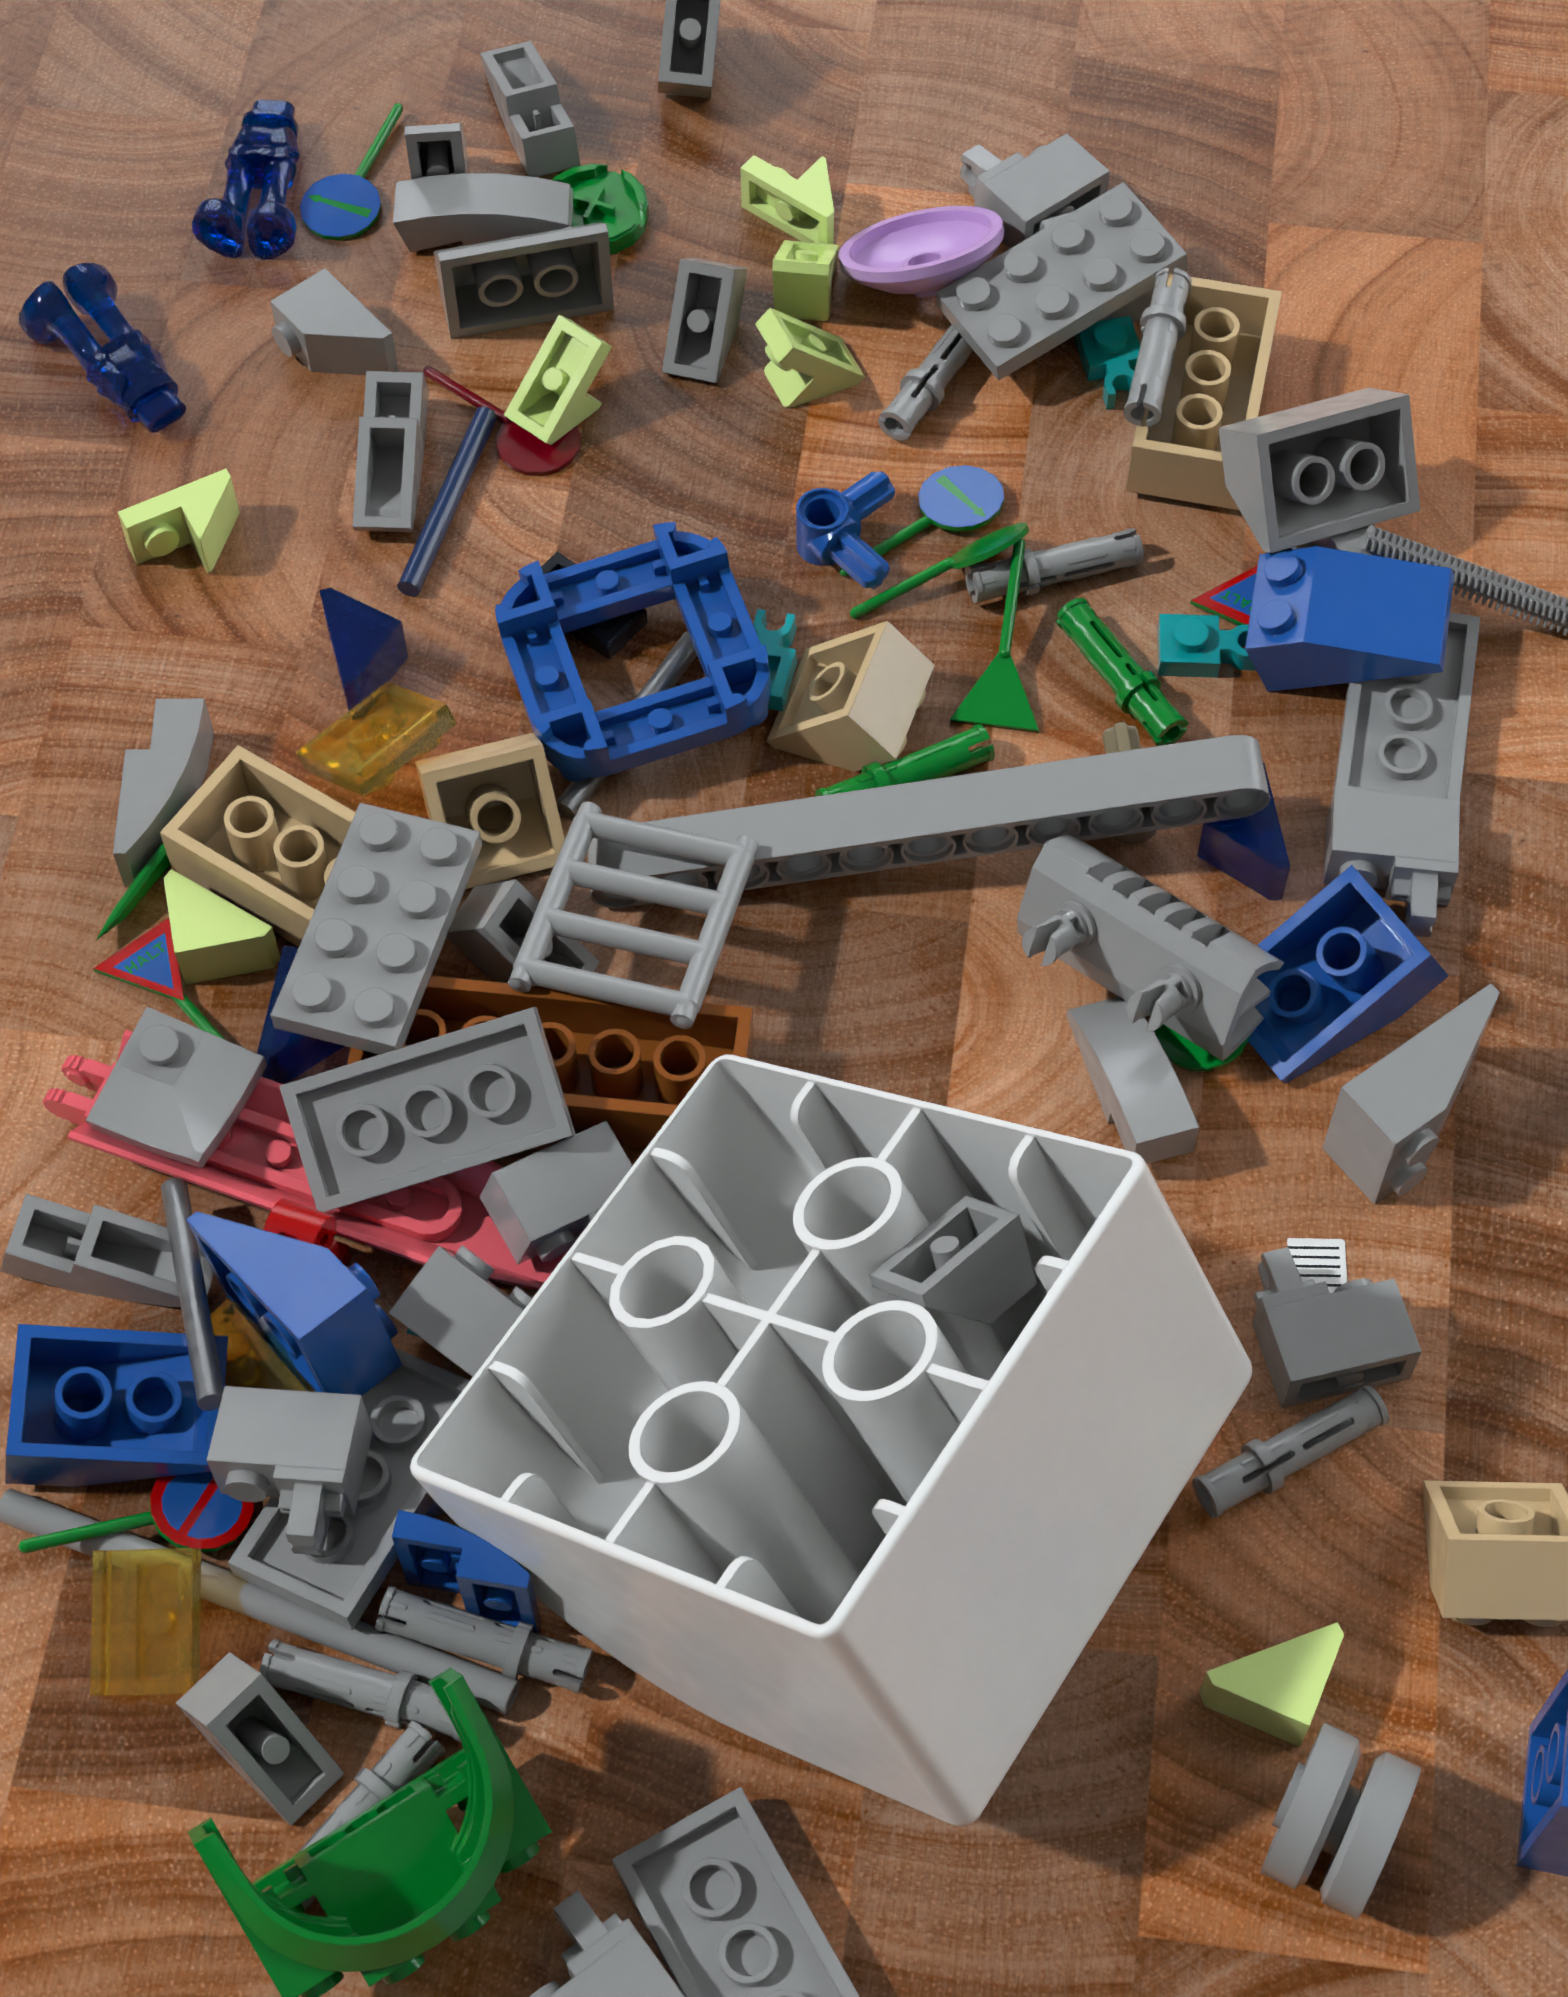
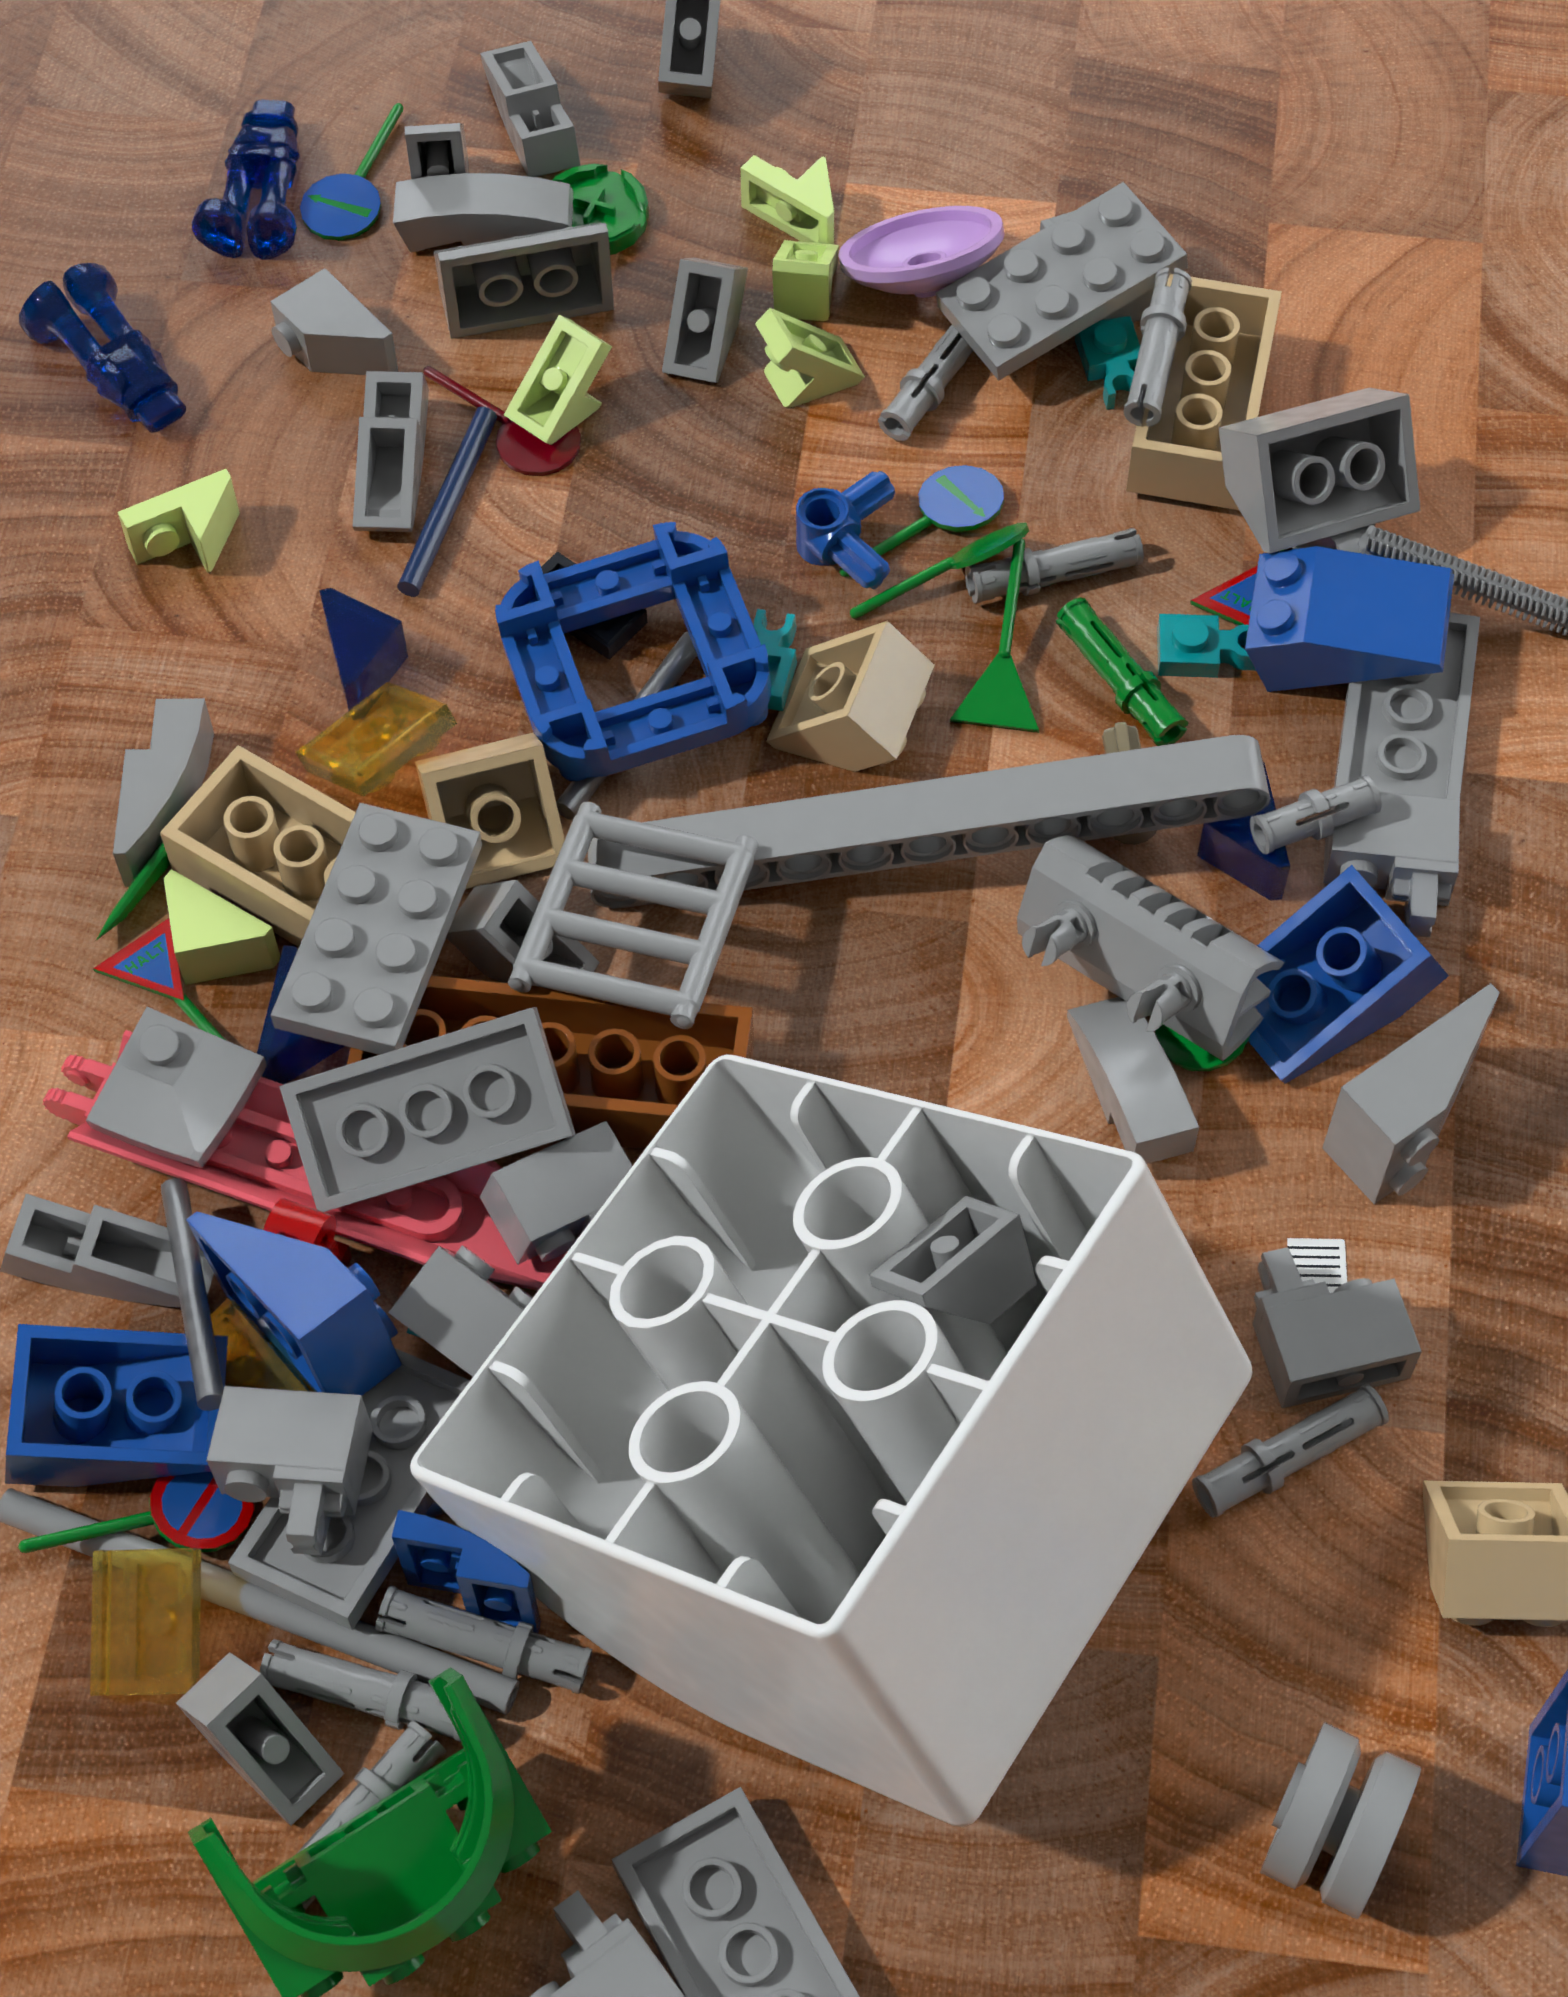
green pin [815,724,995,797] -> none
light grey hinge [960,133,1110,249] -> none
yellowish green slope [1199,1622,1344,1747] -> none
none -> light grey pin [1250,775,1382,854]

